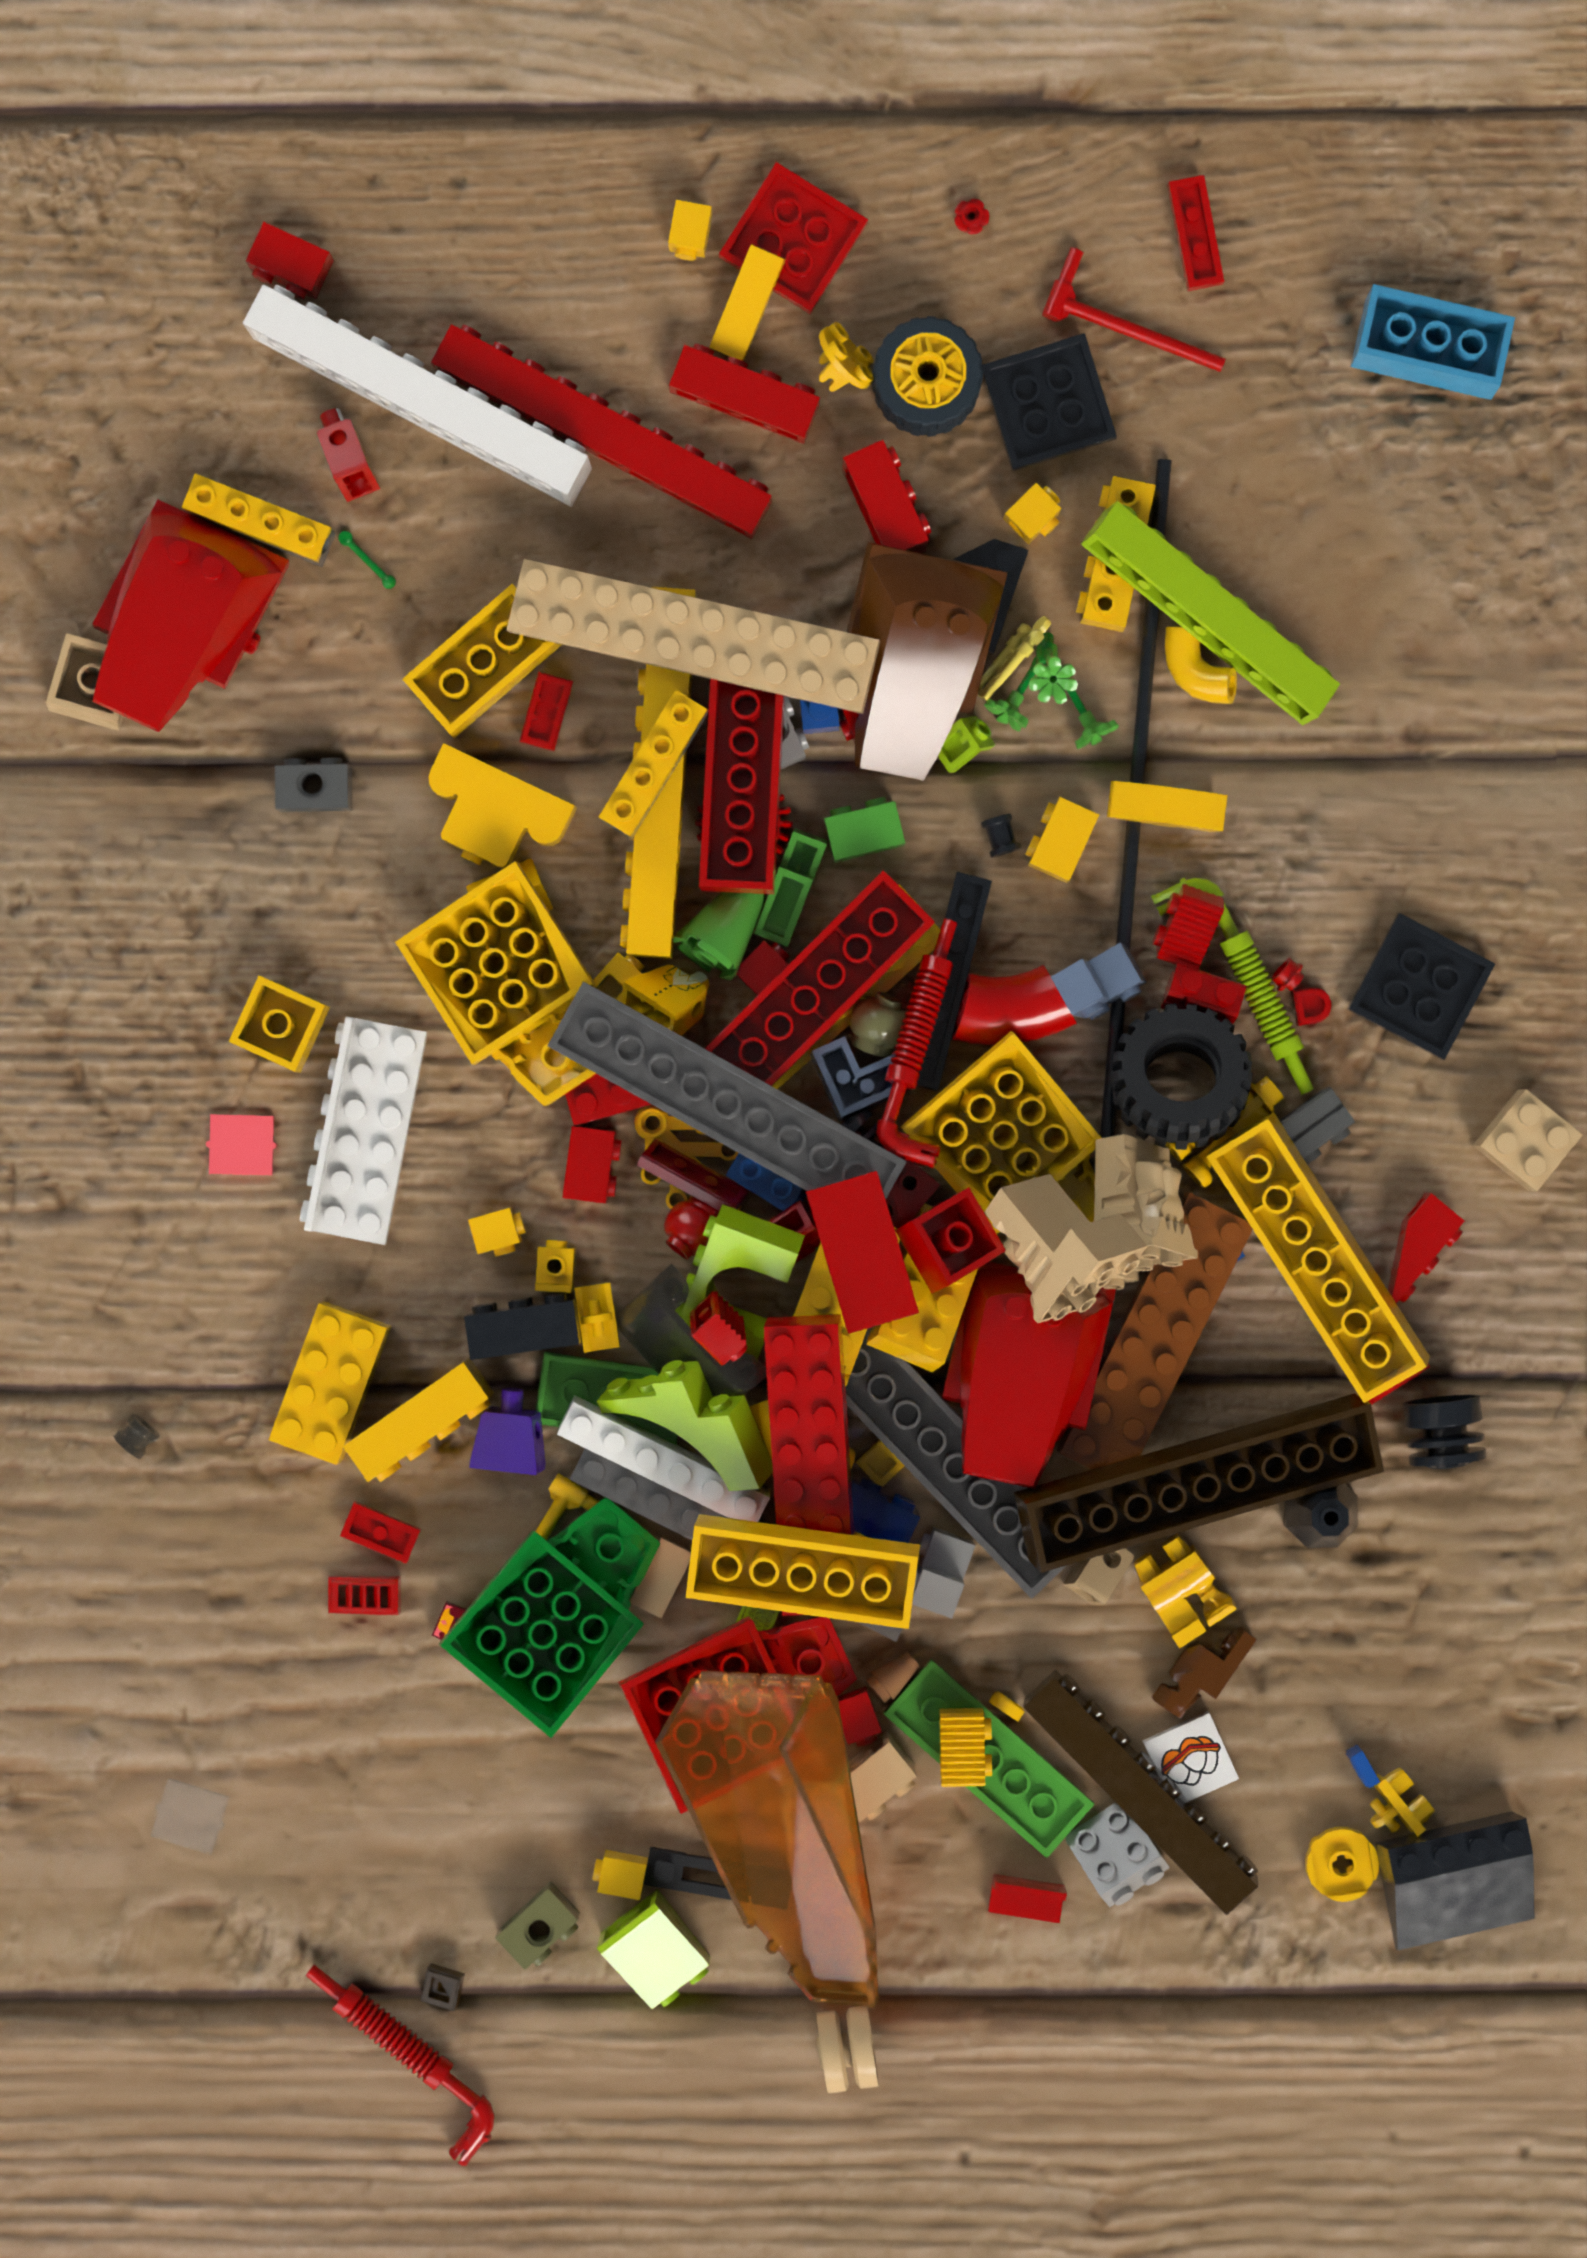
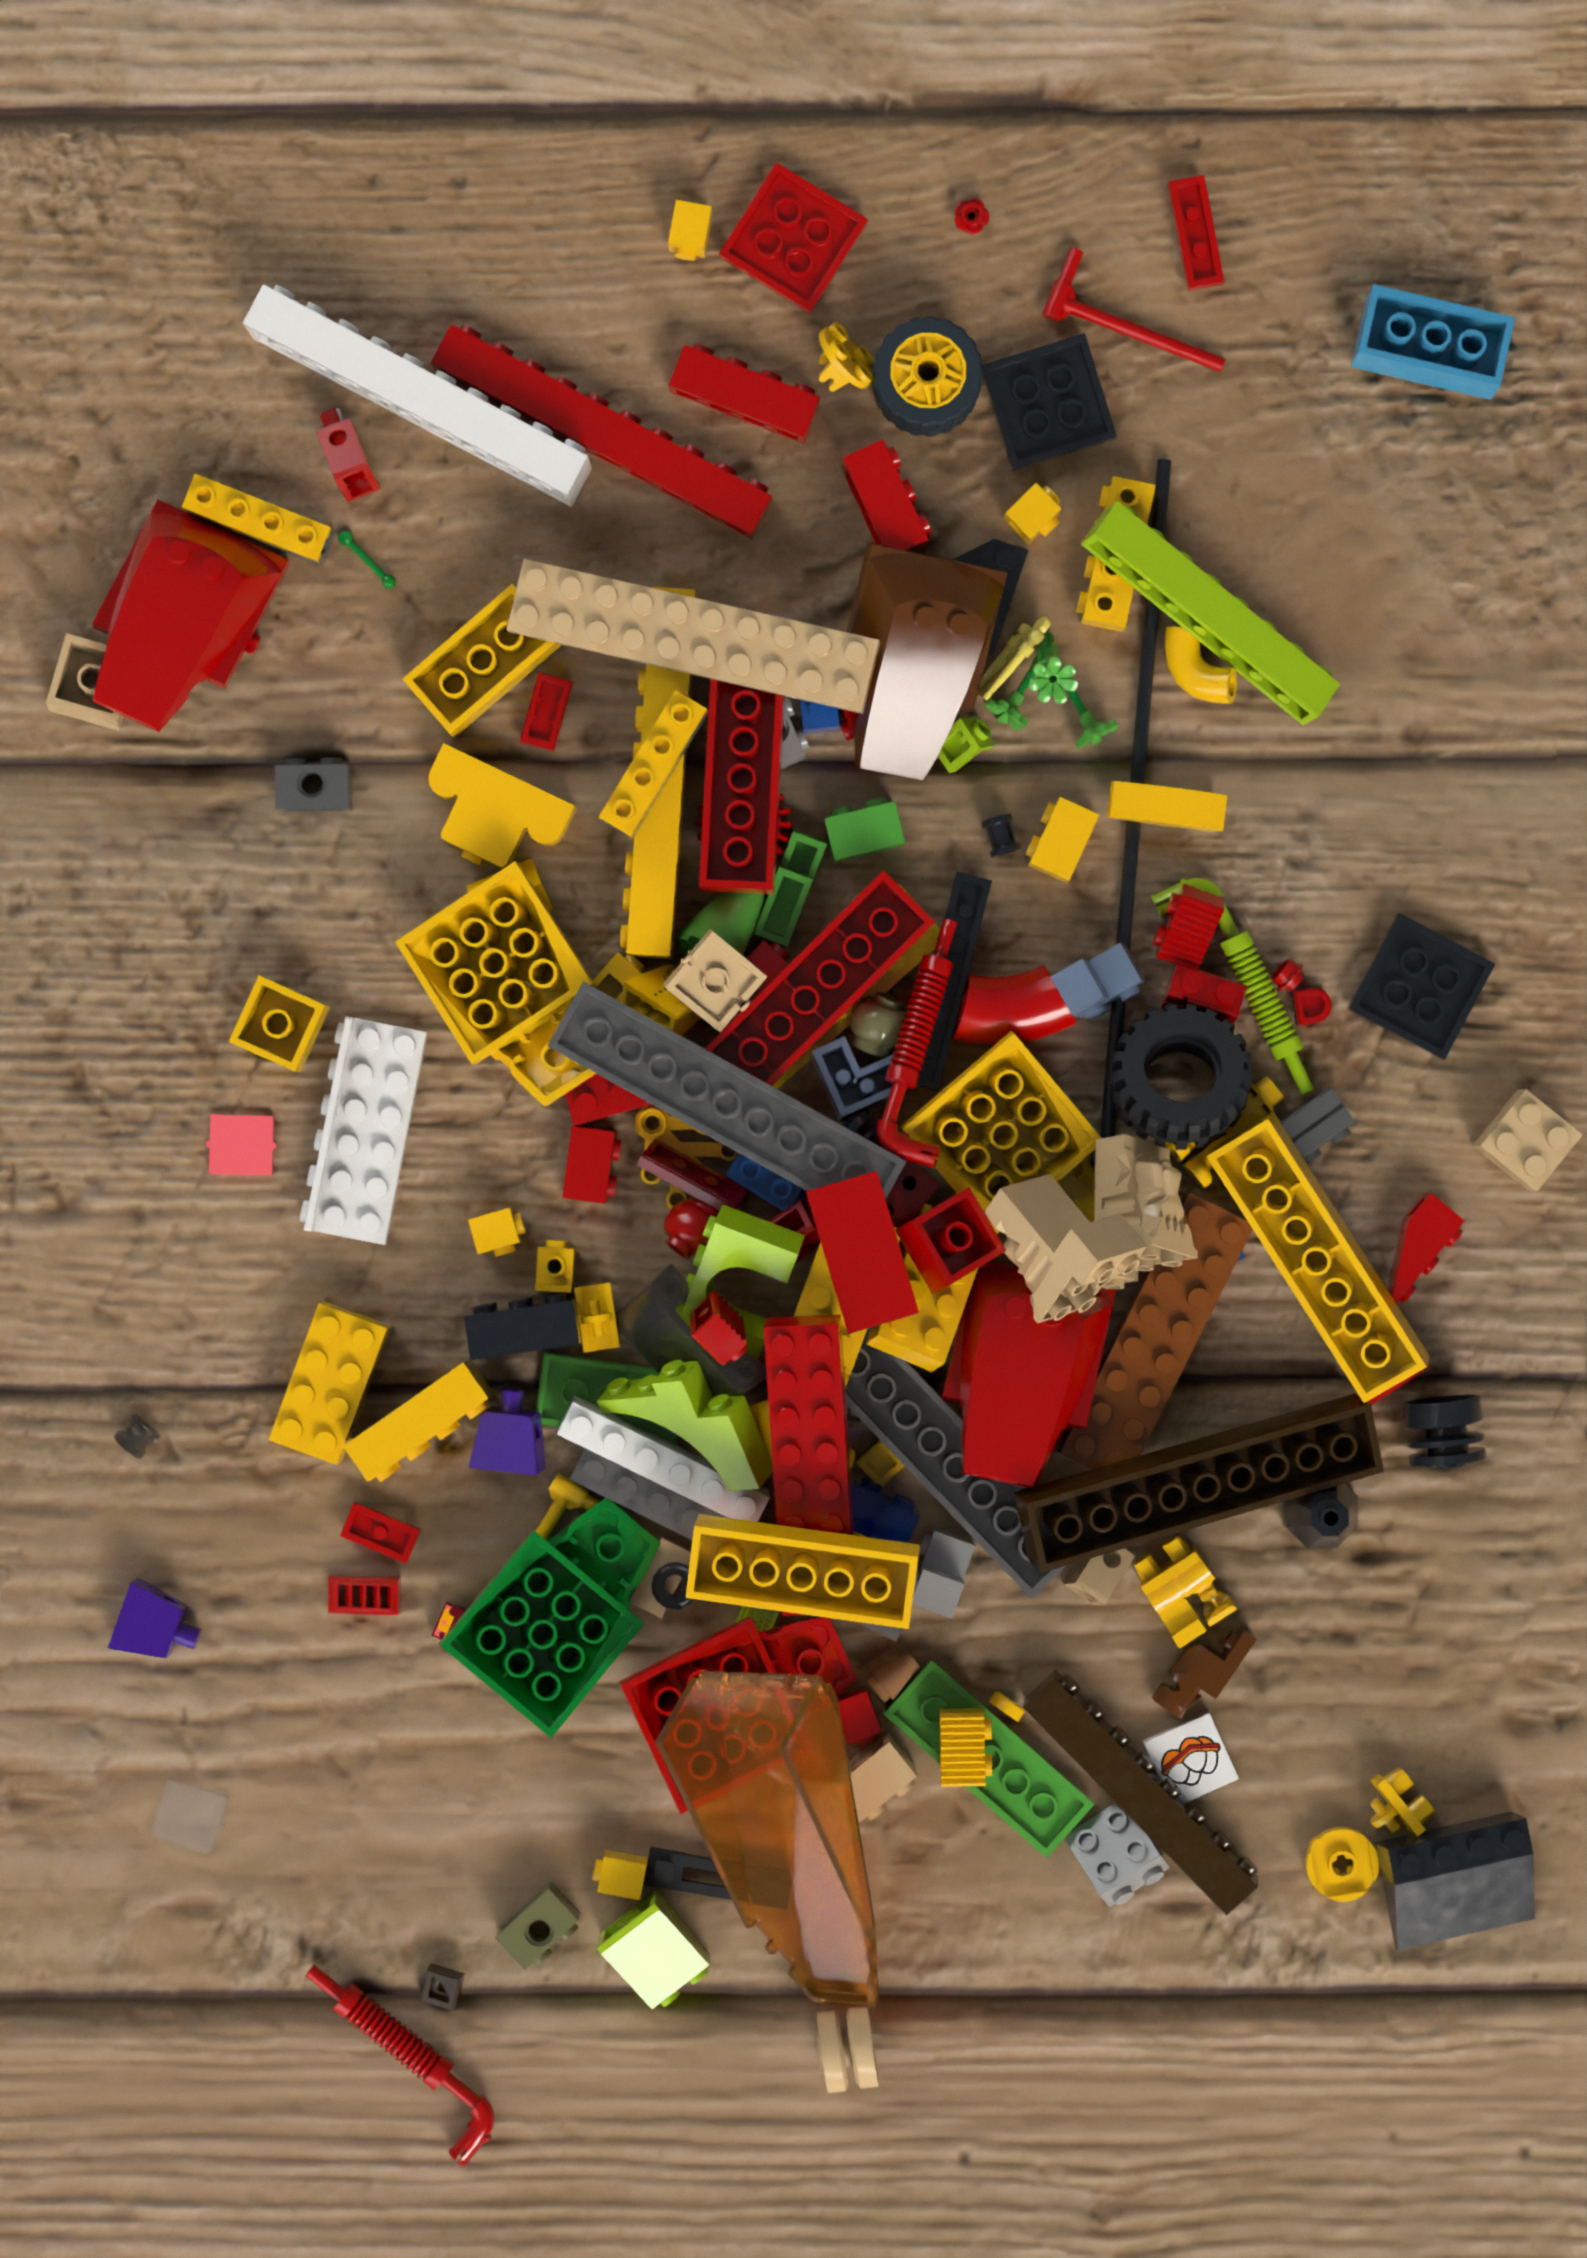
red brick [245,221,334,300] -> none
yellow tile [709,244,786,361] -> none
red panel [987,1874,1067,1924] -> none
blue tile [1345,1745,1380,1788] -> none
none -> dark purple torso [108,1578,202,1658]
none -> black piece [651,1562,694,1610]
none -> tan plate [663,929,767,1032]

